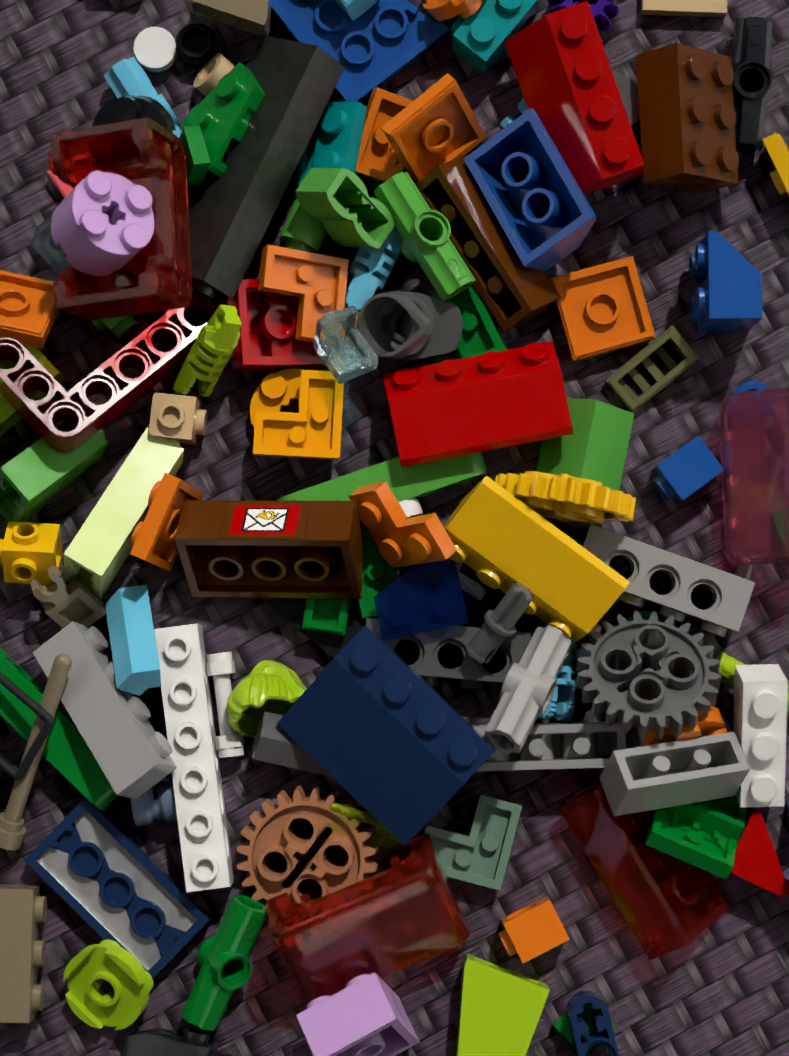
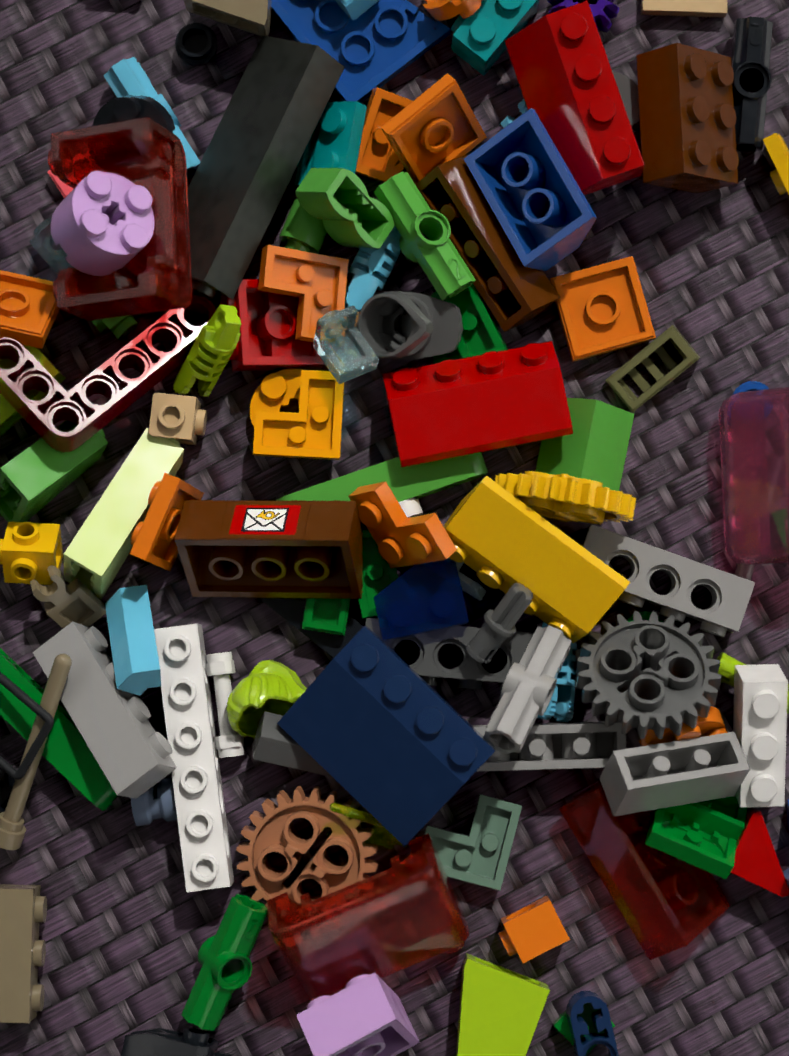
piece [24,797,211,979] -> none
lime plate [63,939,153,1030] -> none
white tile [134,27,177,72] -> none
green tile [176,125,211,187] -> none
green wing [181,62,265,178] -> none
tan tile [193,53,234,97] -> none
blue brick [652,435,724,504] -> none
blue slope [689,231,762,333] -> none

